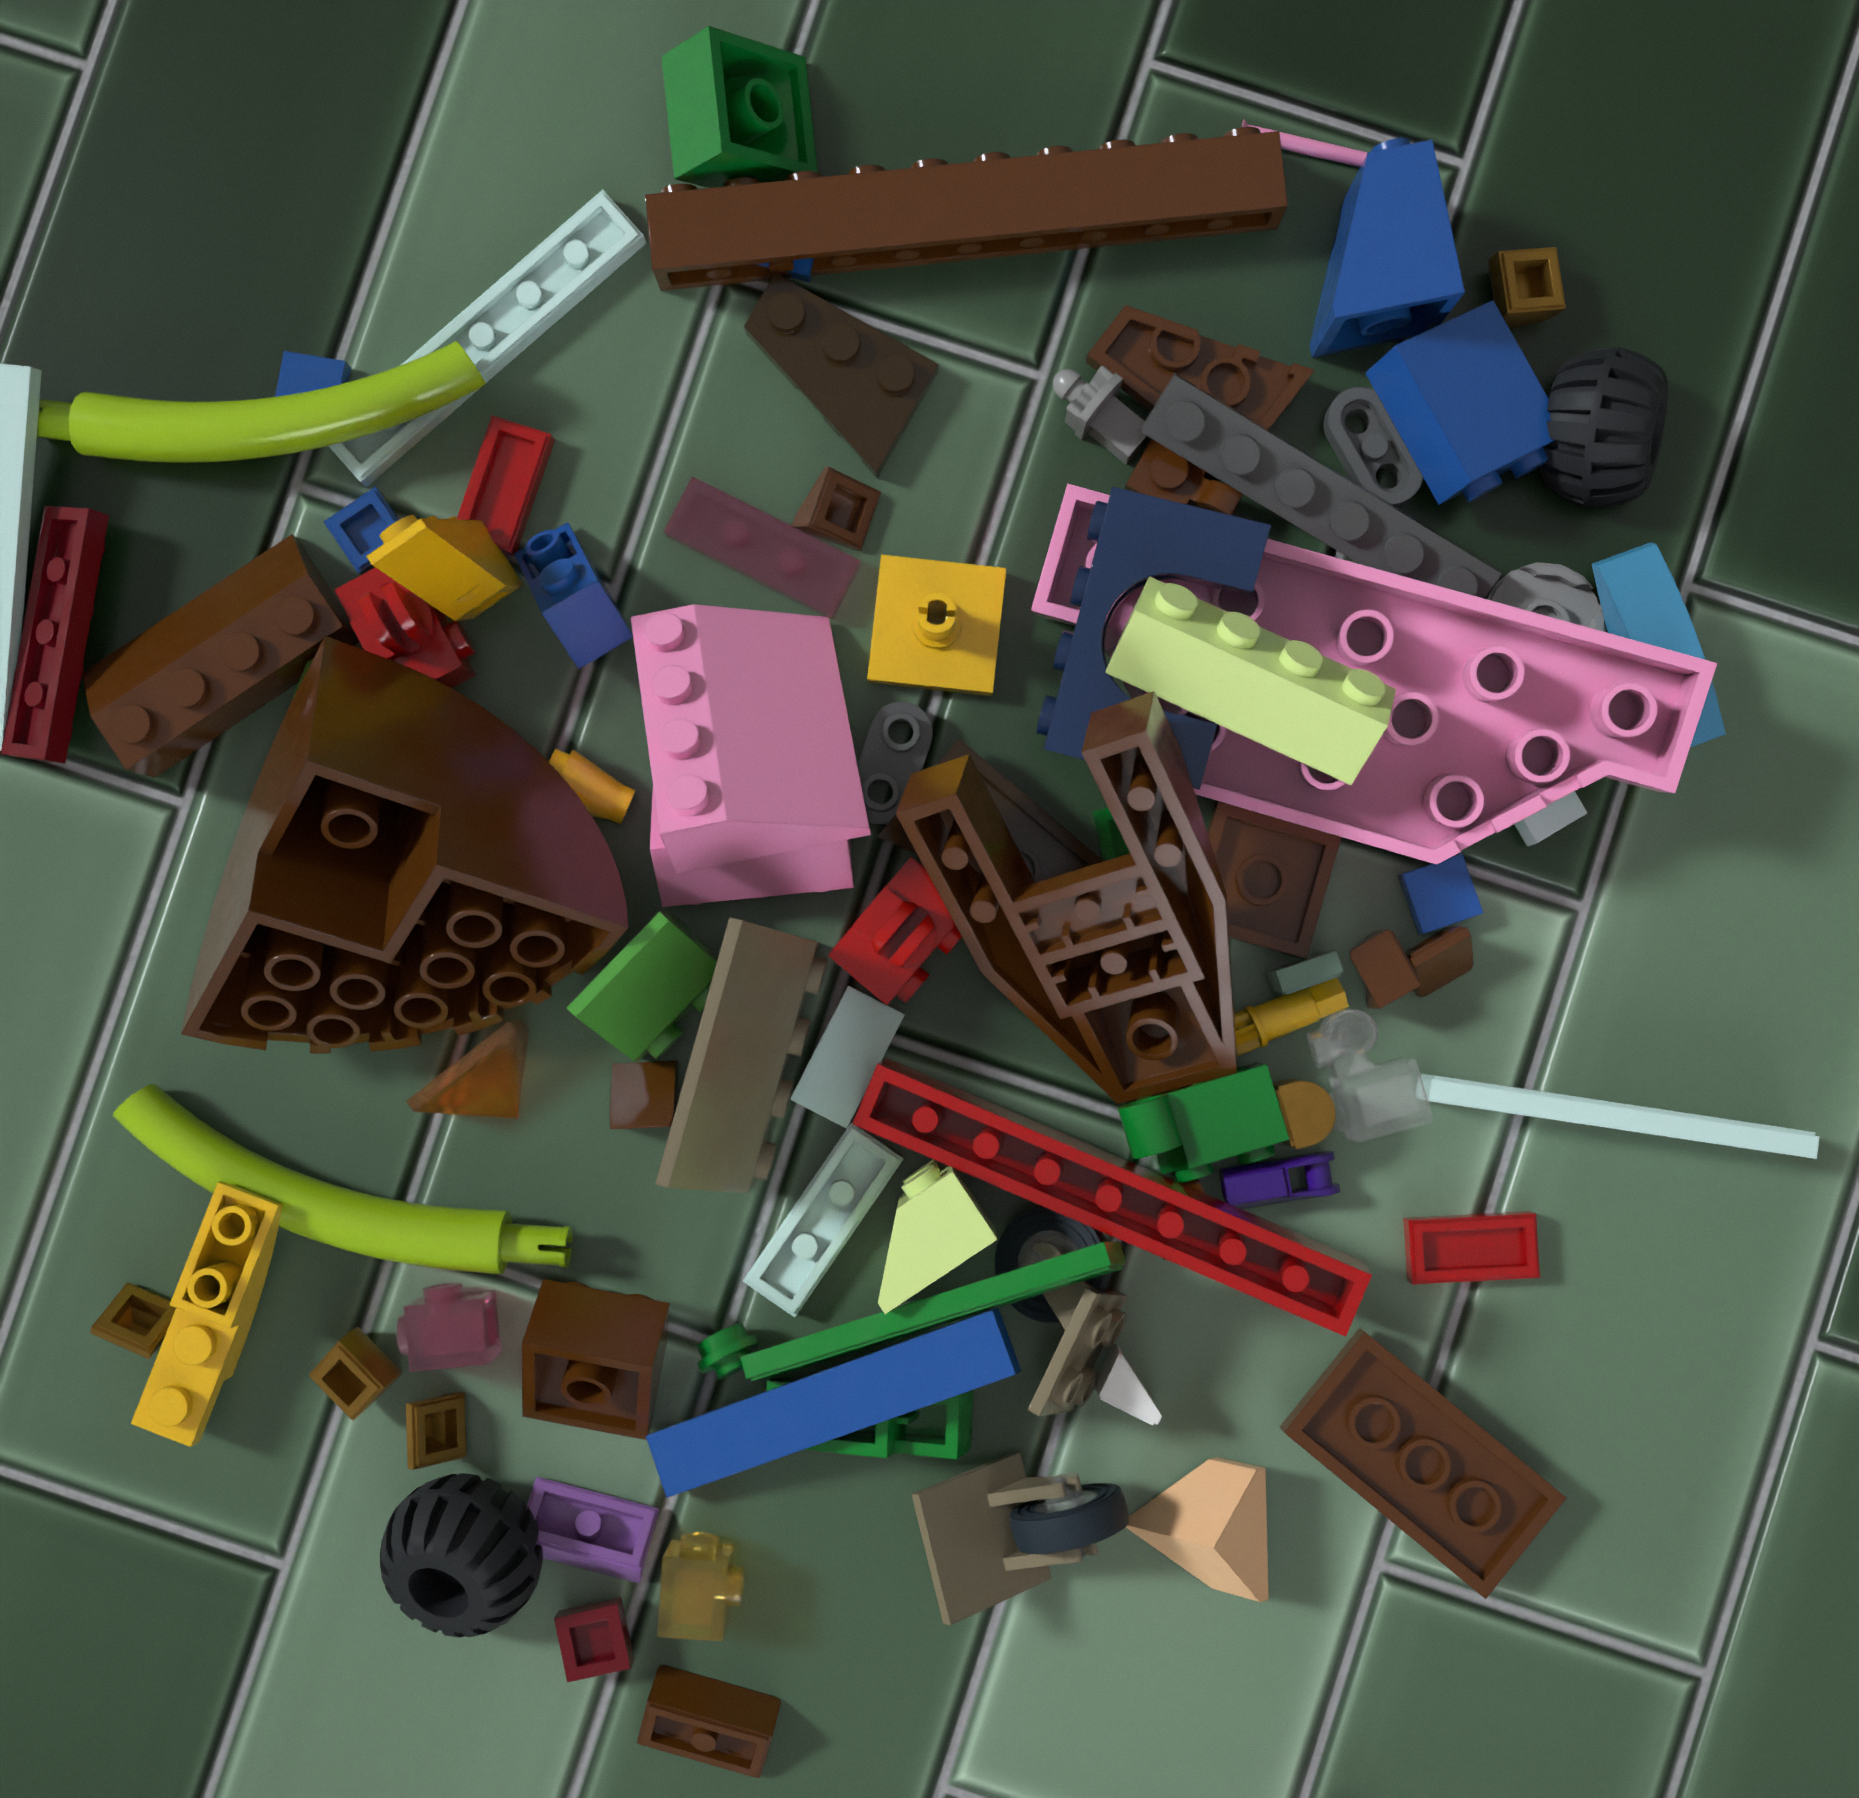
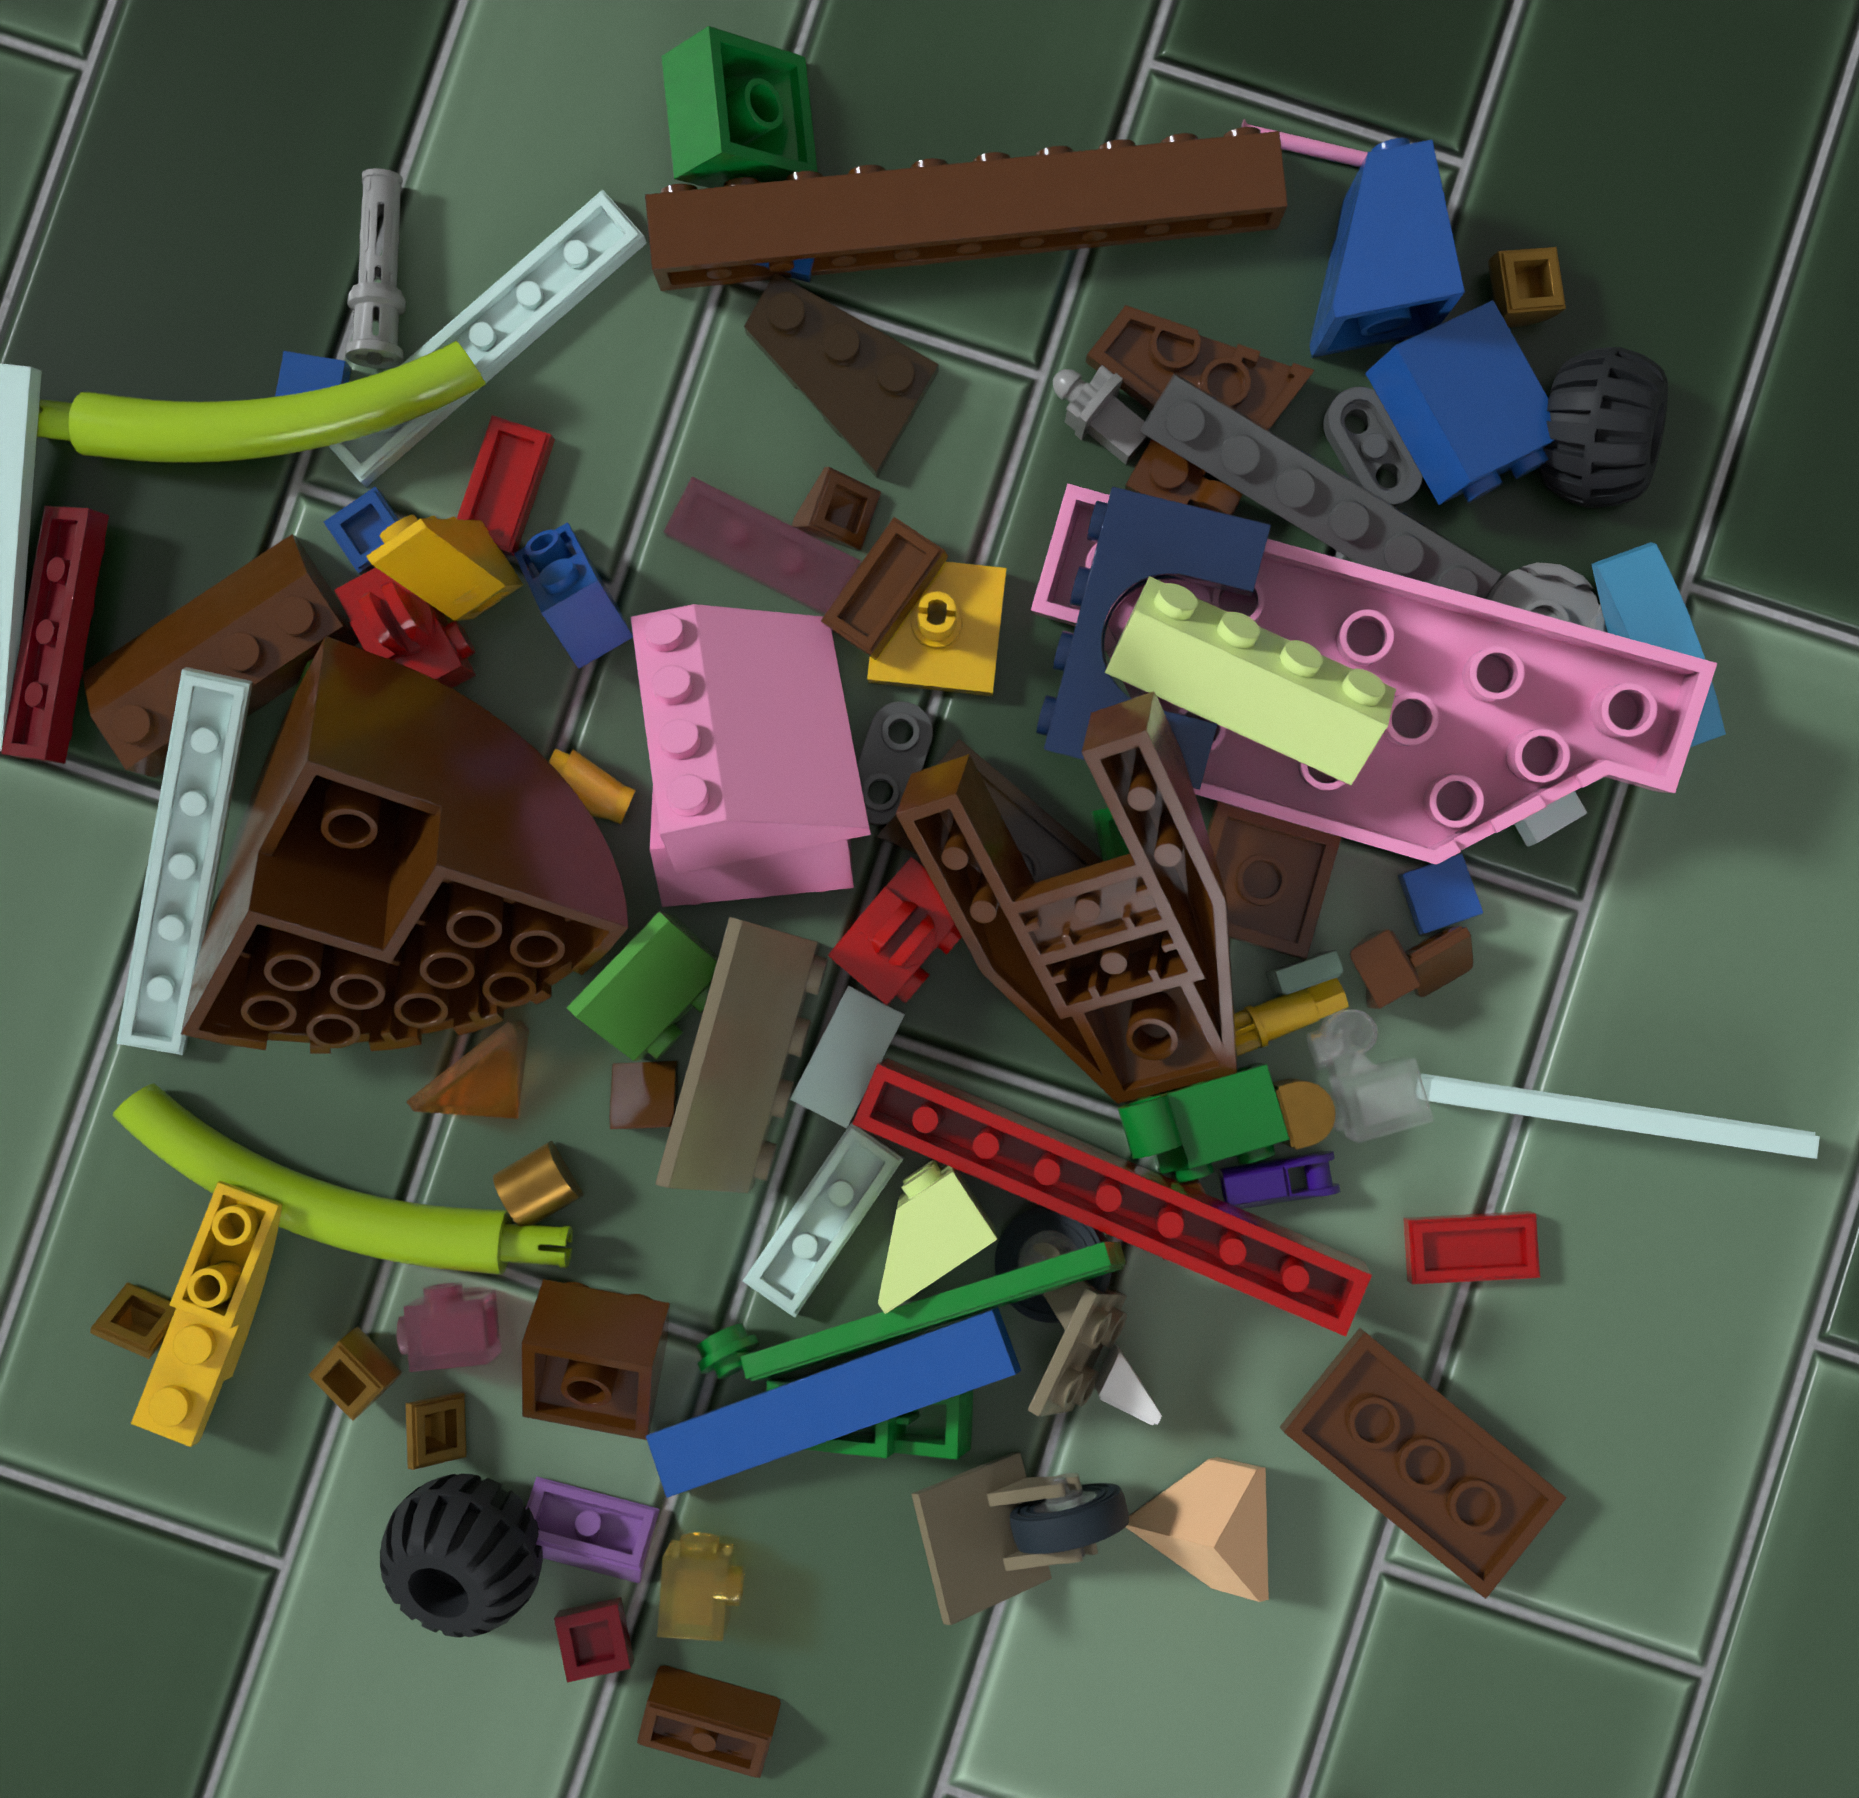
none -> light aqua tile [116,667,253,1055]
none -> light grey pin [345,168,406,369]
none -> pearl gold brick [493,1141,584,1226]
none -> reddish brown tile [821,517,949,660]

